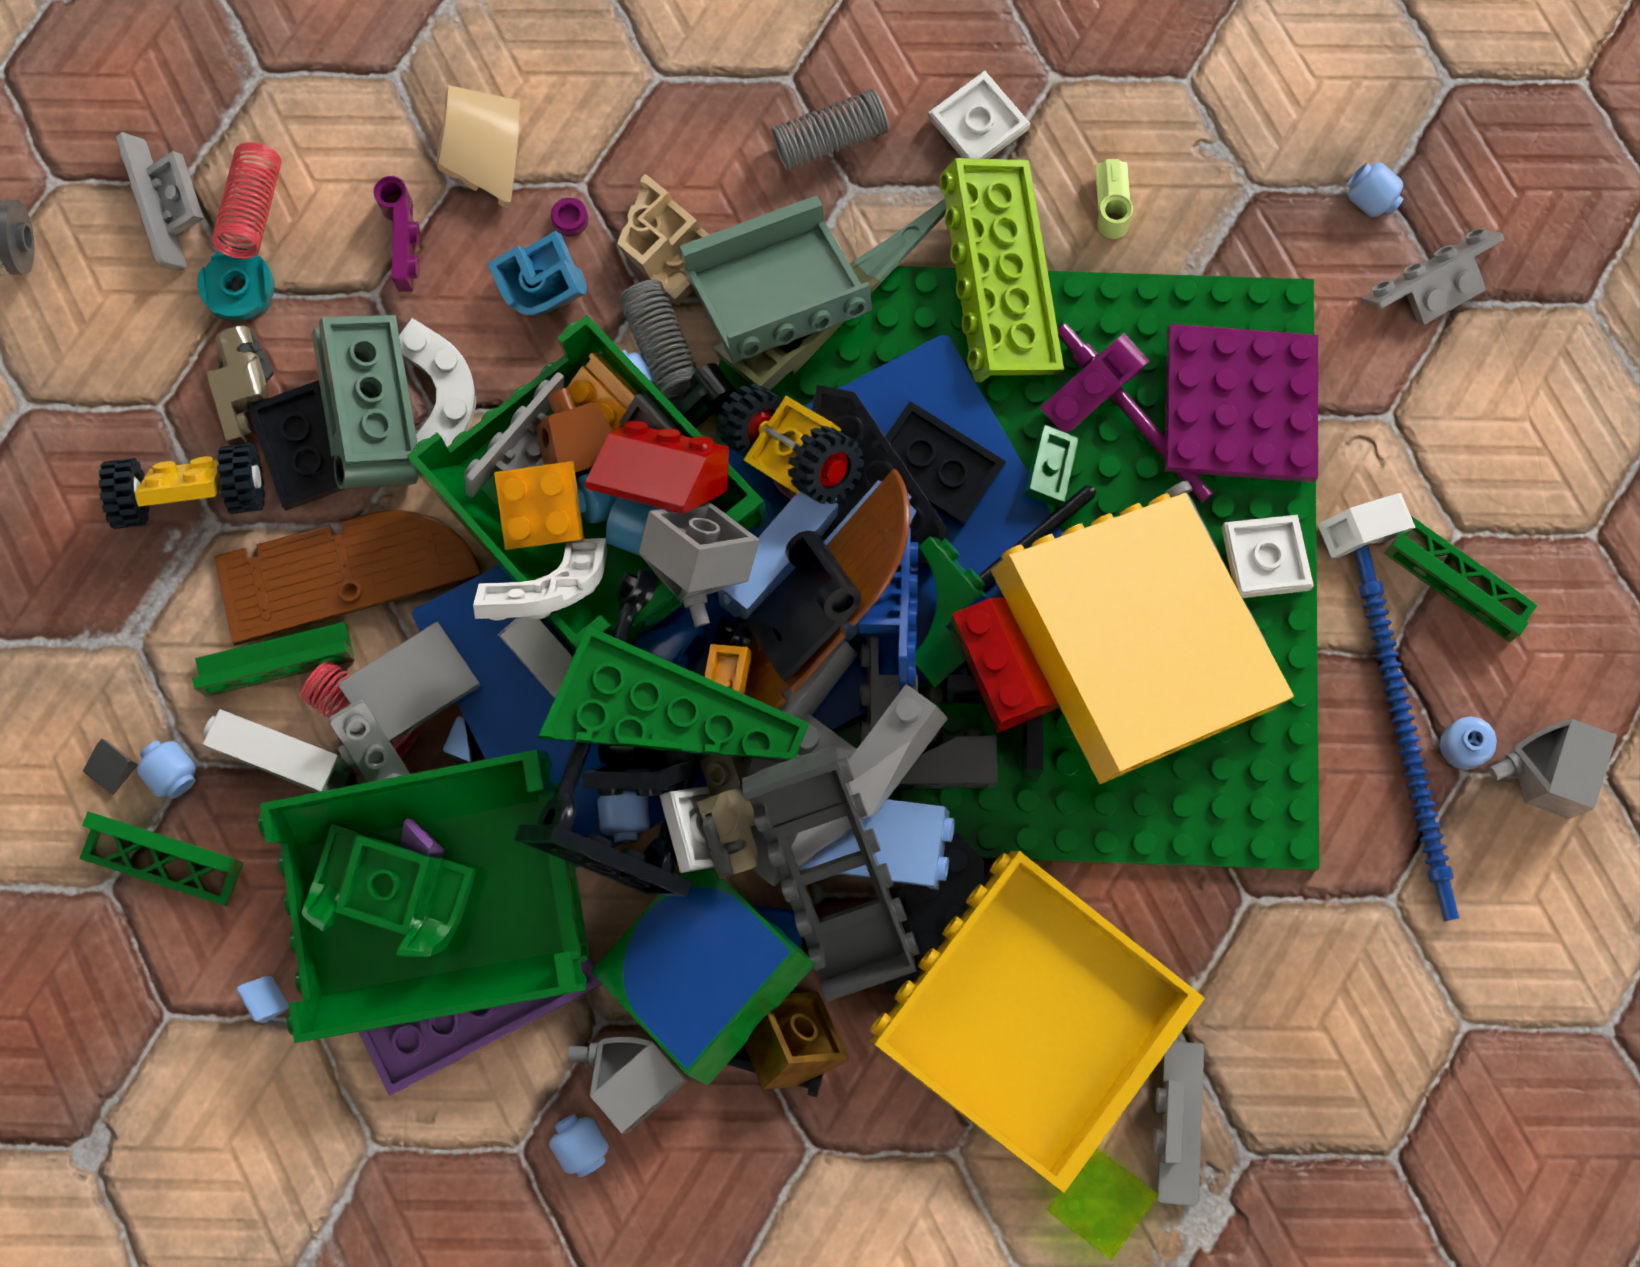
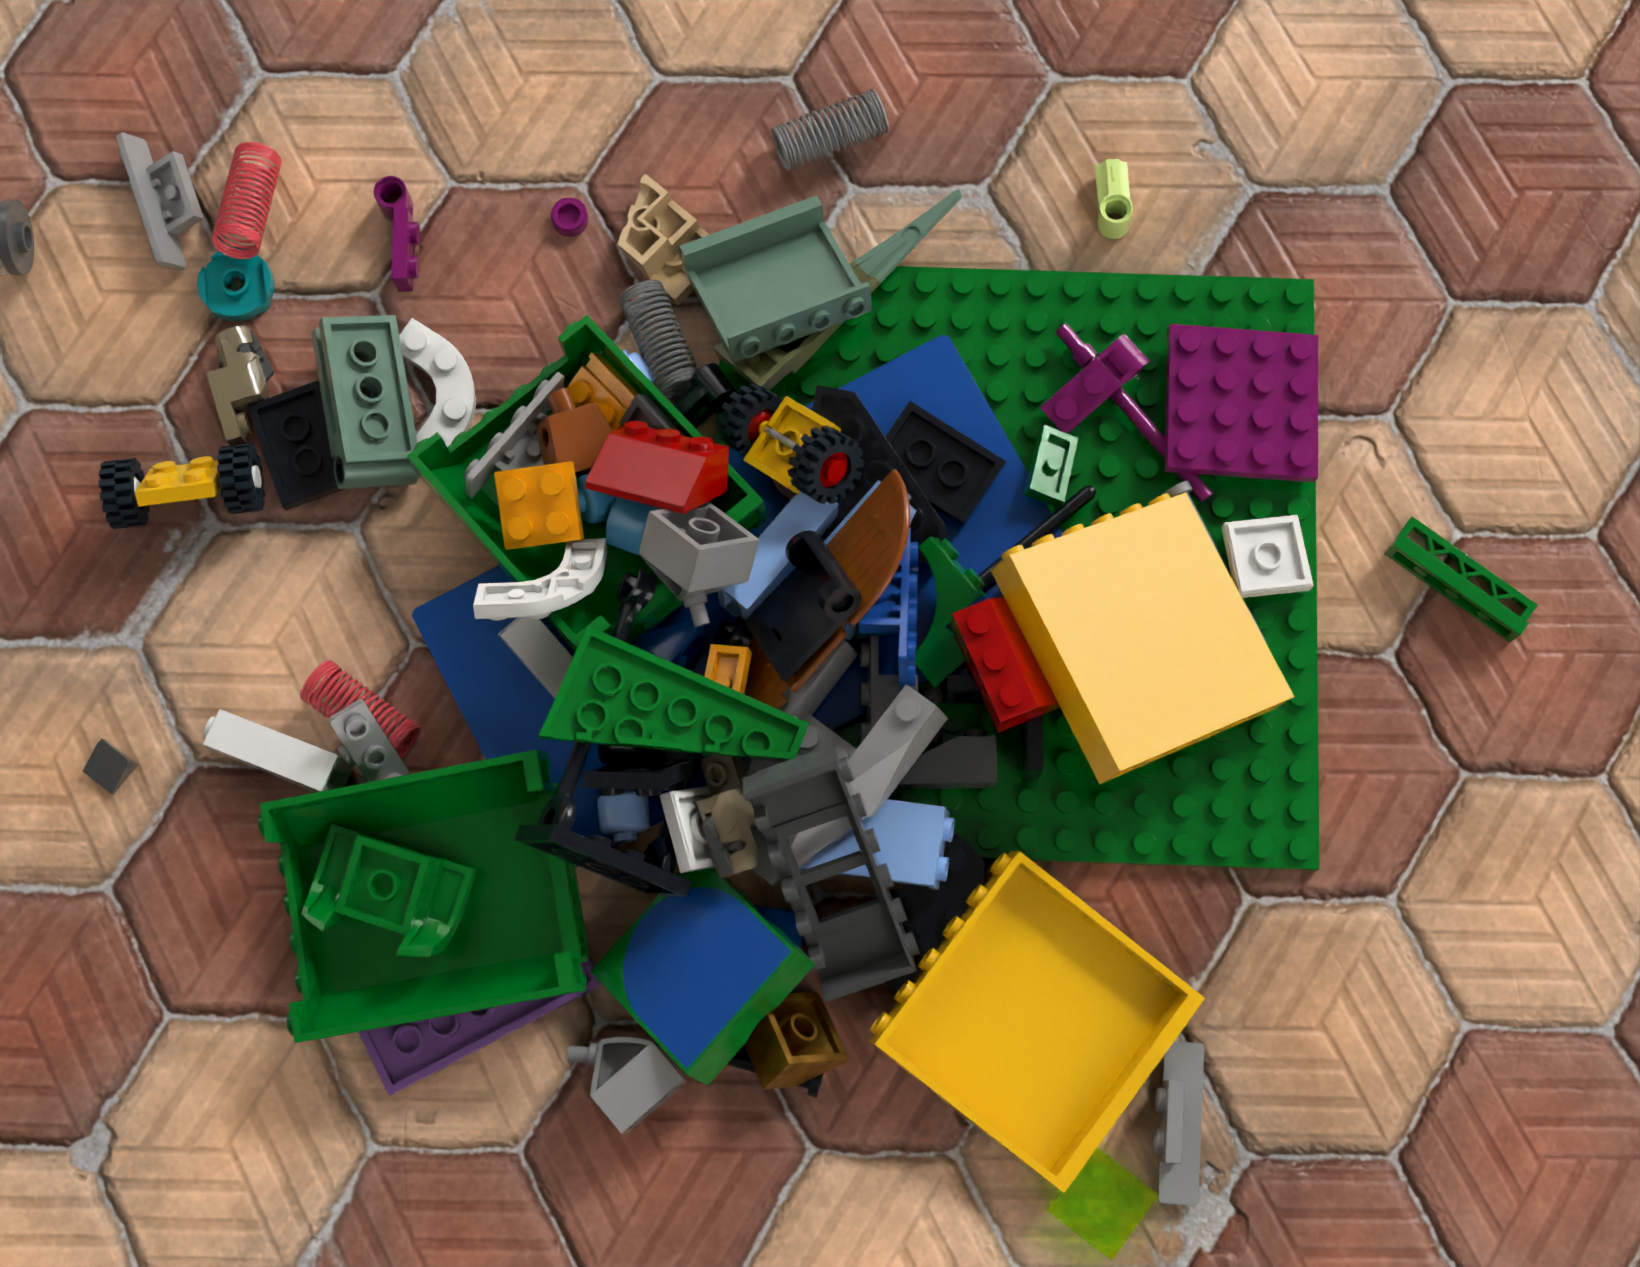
green fence [79,811,243,907] -> none
light blue head [137,741,196,799] -> none
green fence [192,622,355,697] -> none
dark orange door [214,510,482,645] -> none
light blue slope [236,976,289,1023] -> none
light grey tile [338,621,481,743] -> none
medium lavender slope [401,818,446,858] -> none
tan slope [437,85,520,208] -> none
light blue slope [443,716,475,763] -> none
dark azure brick [487,231,587,316] -> none
light blue head [549,1114,609,1178] -> none
white plate [928,71,1031,159] -> none
lime bracket [939,158,1064,382] -> none
white slope [1317,493,1416,559] -> none
light blue head [1347,162,1403,217] -> none
blue hose [1354,545,1460,922] -> none
light grey bracket [1362,228,1504,325] -> none
light blue head [1440,716,1497,770] -> none
light grey piece [1489,719,1617,819] -> none

